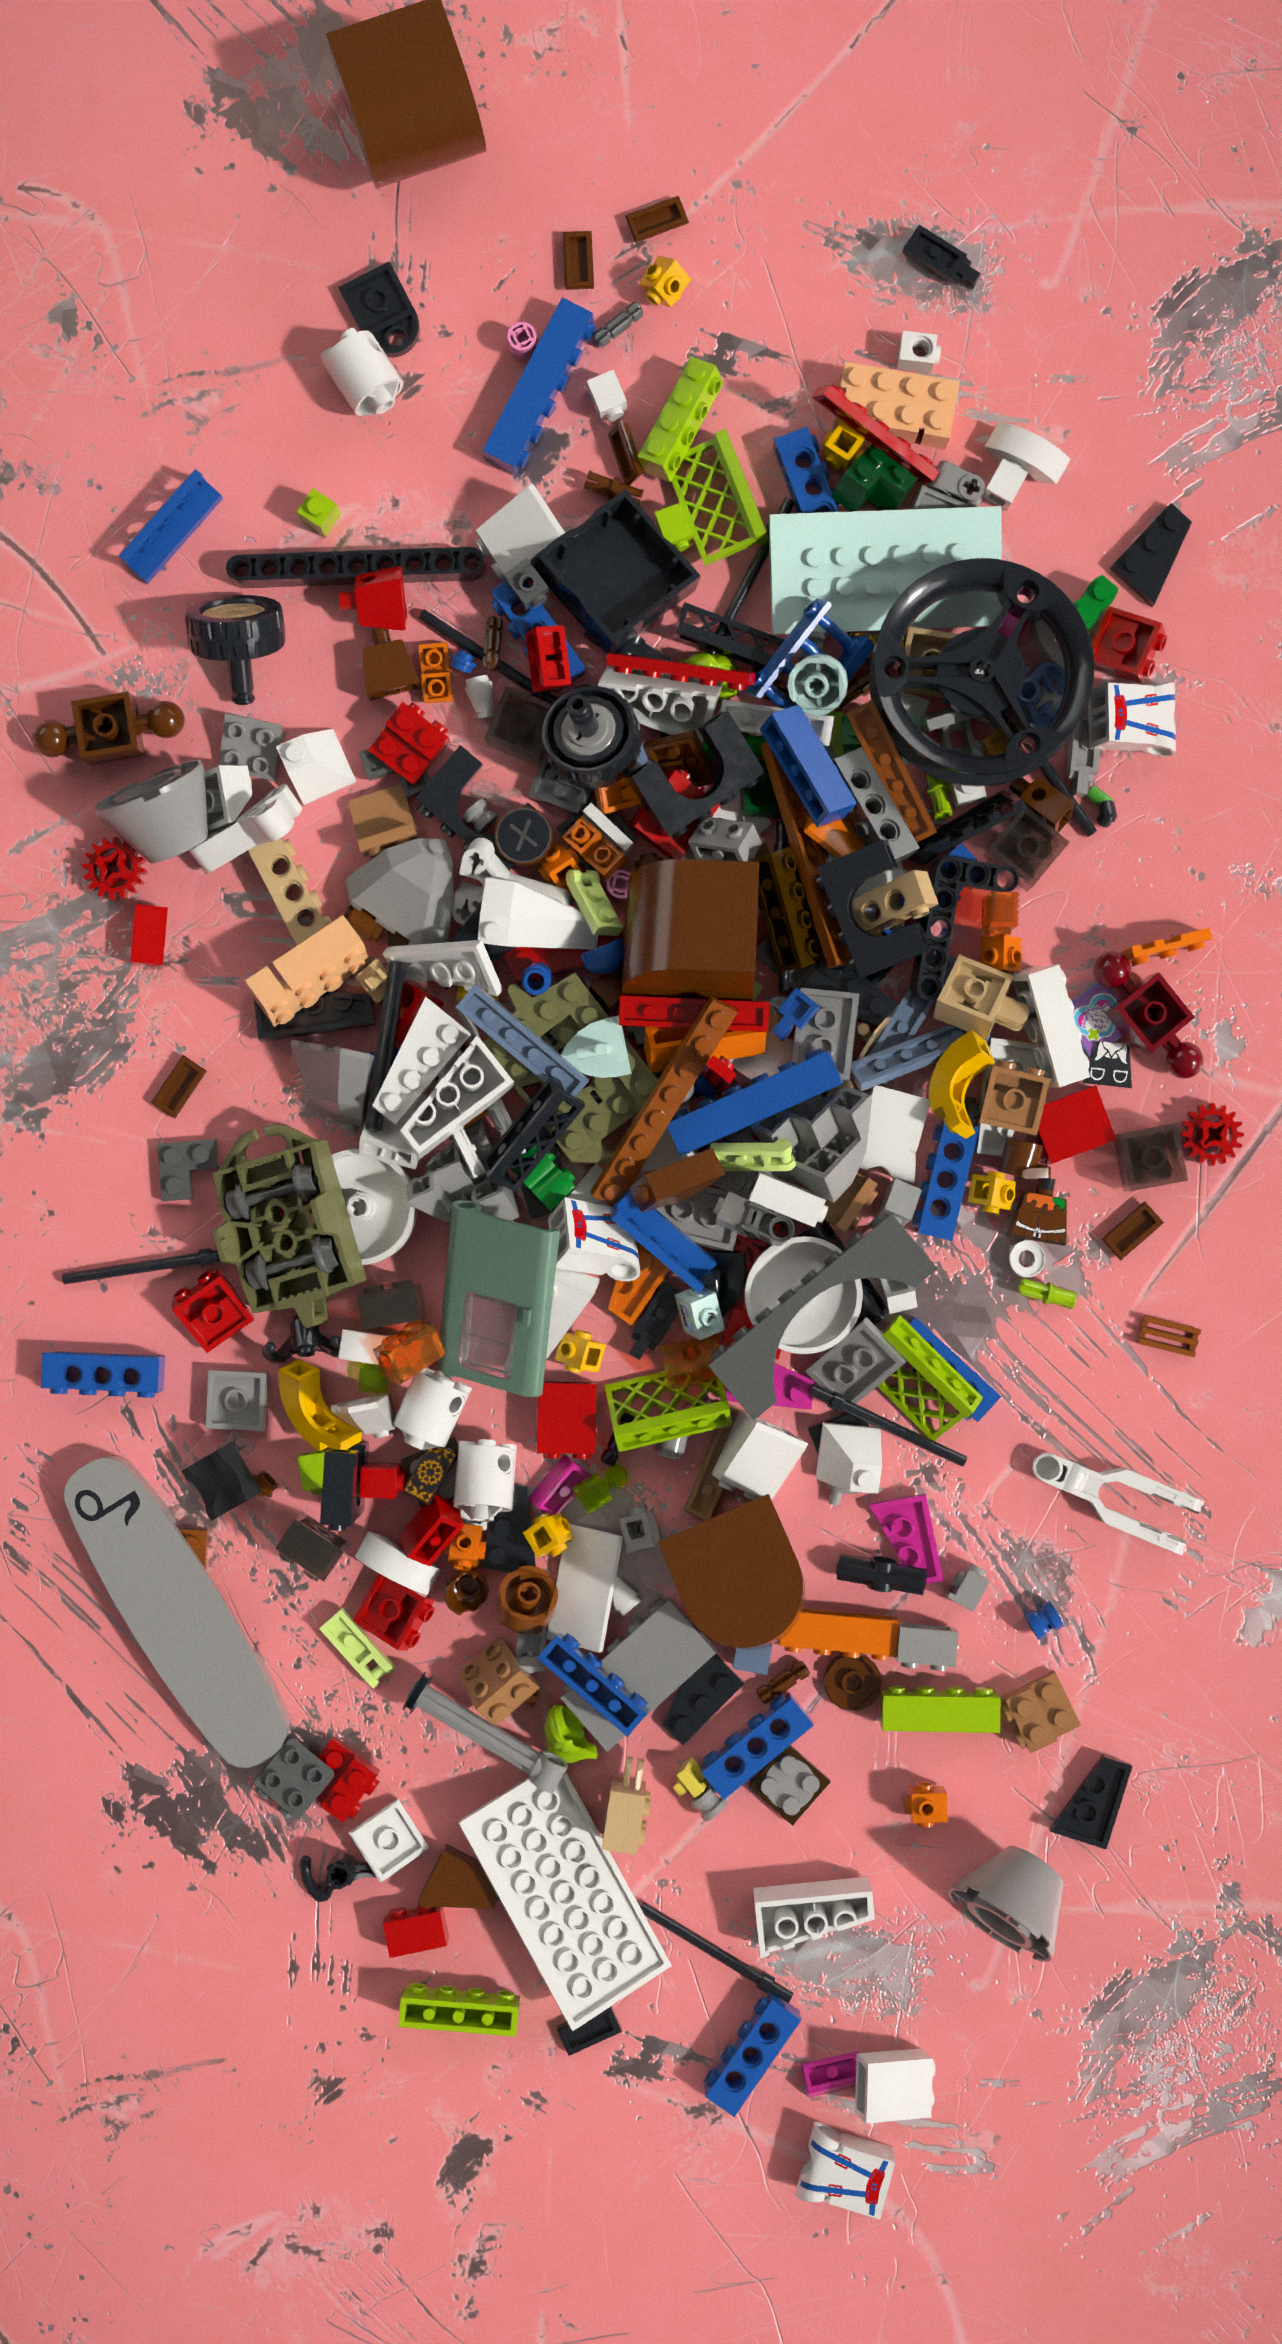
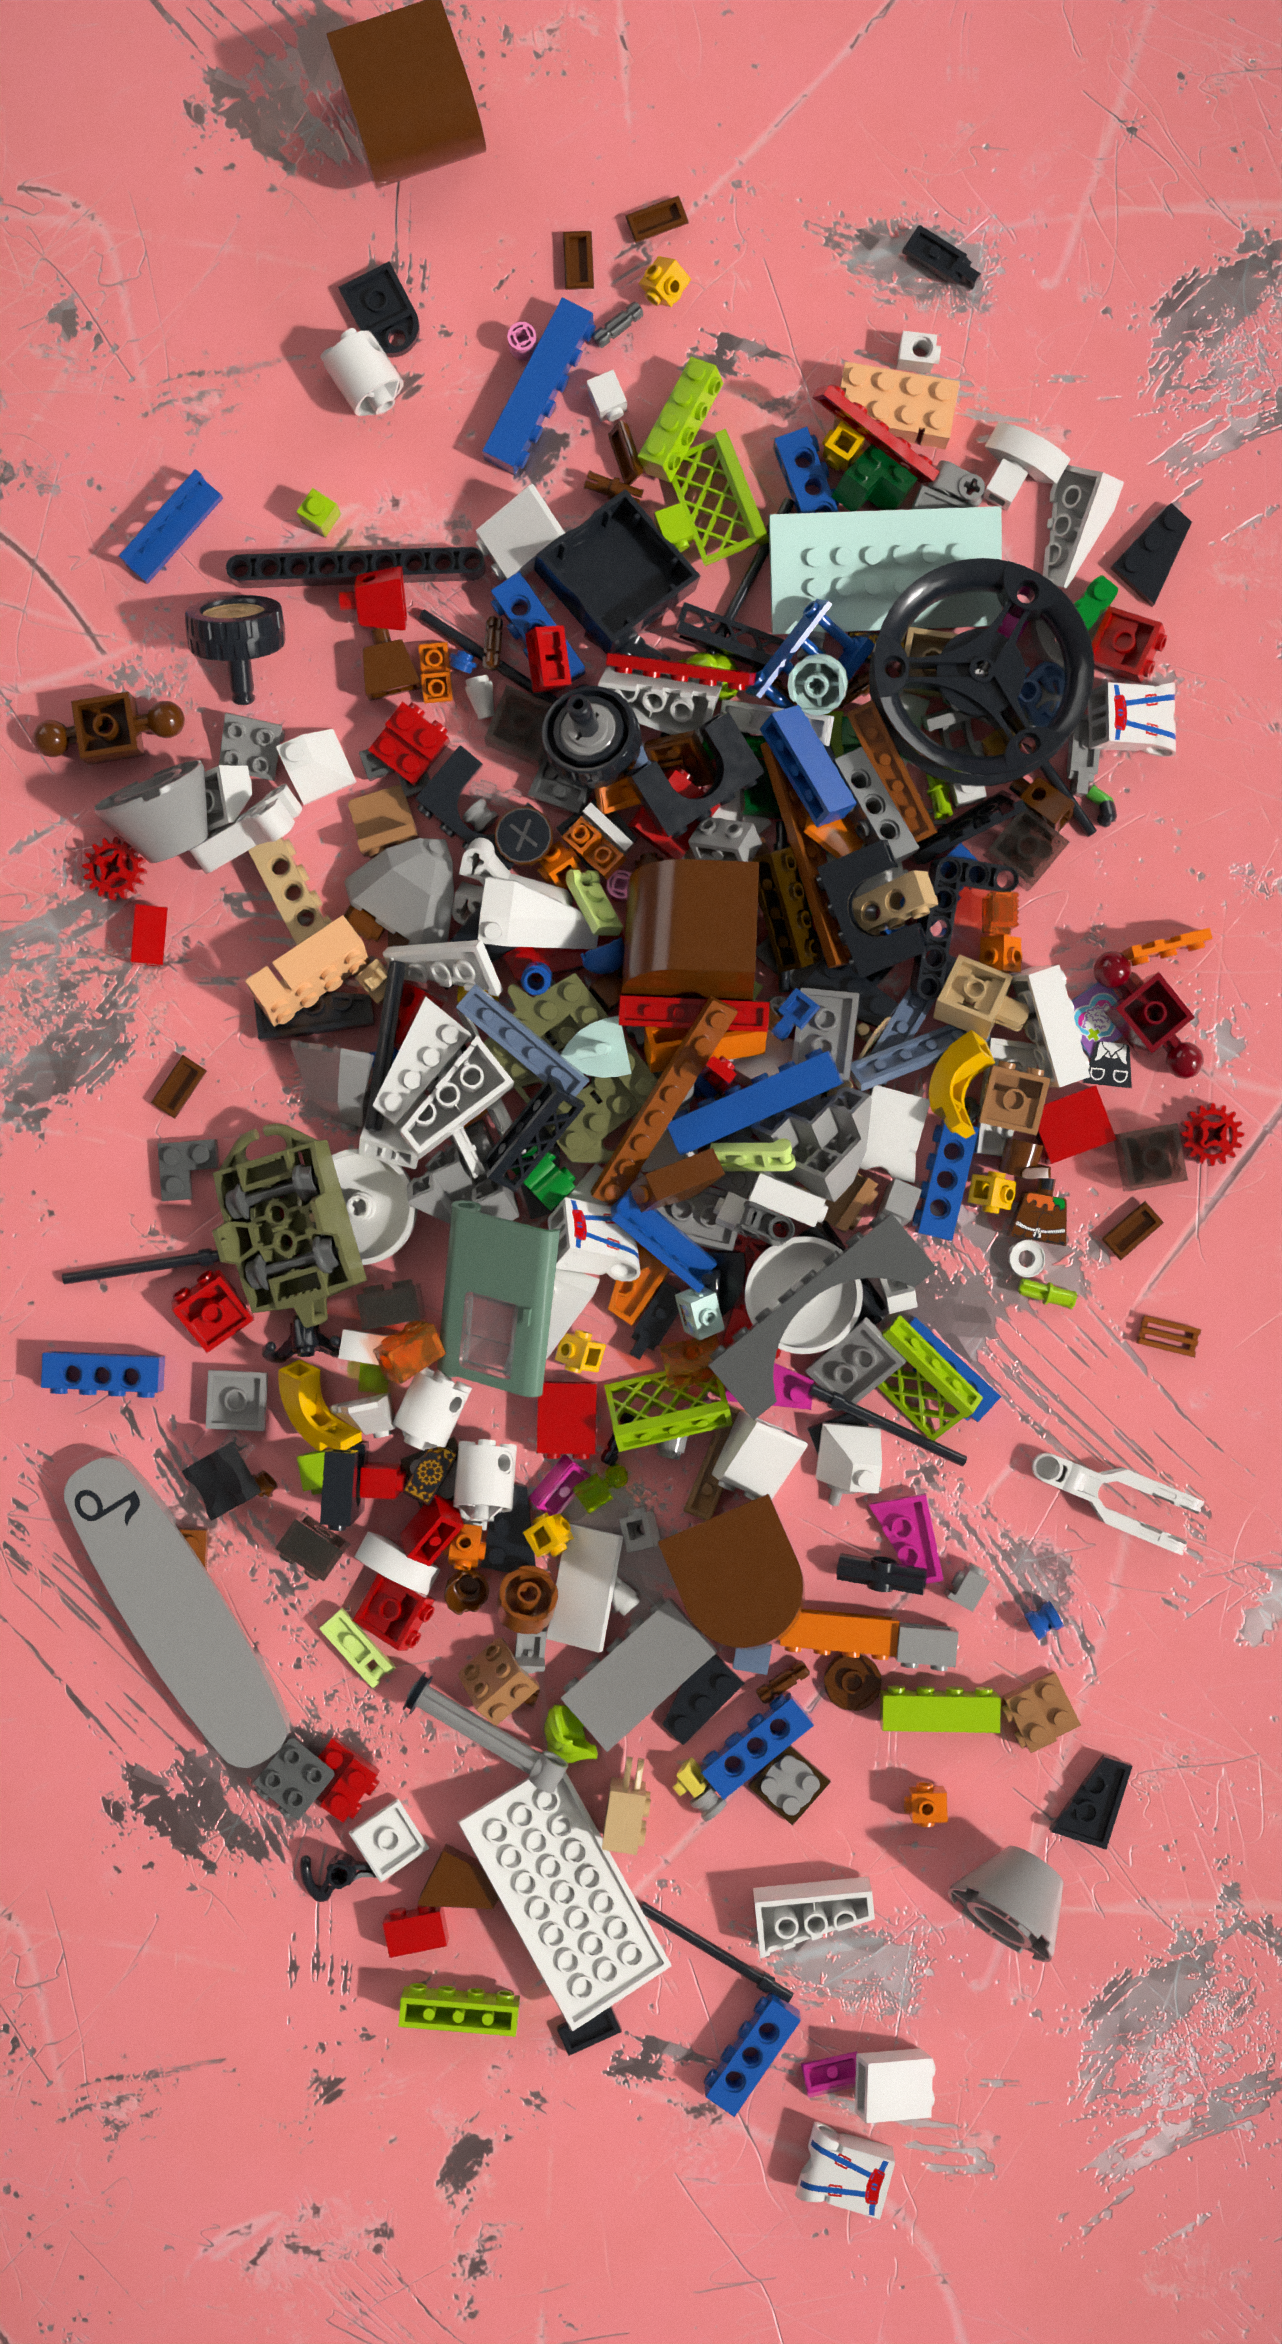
dark grey brick [504,558,549,610] -> none
blue brick [537,1632,650,1737] -> none
none -> white wedge [1043,465,1124,589]

